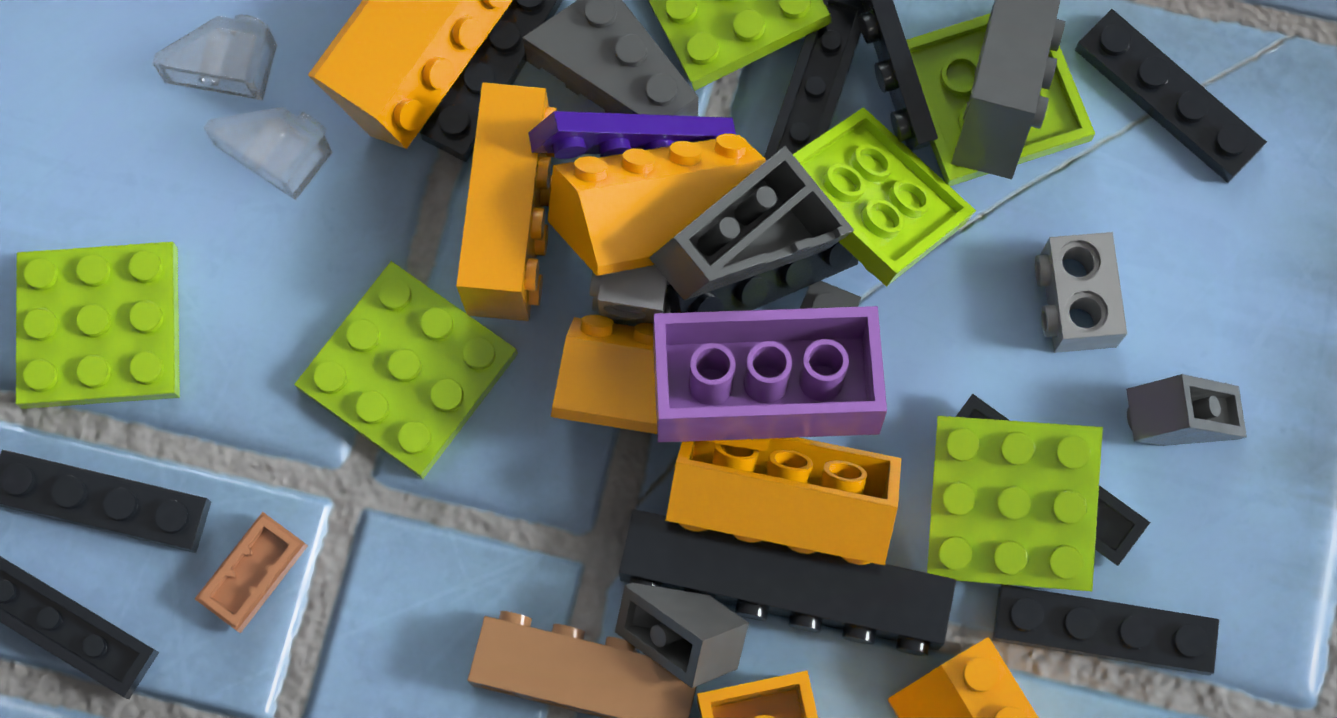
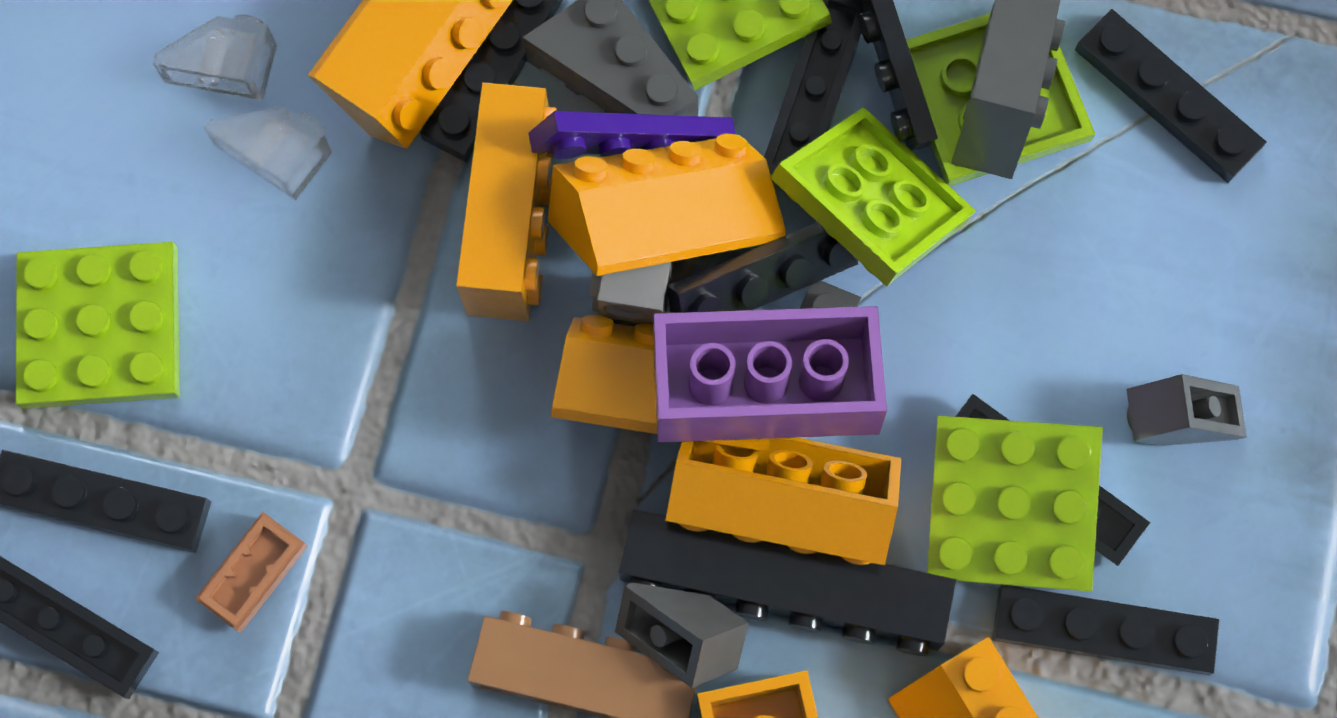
lime plate [294,261,518,479] -> none
dark grey wedge [649,146,855,300] -> none
light grey brick [1035,232,1127,353] -> none

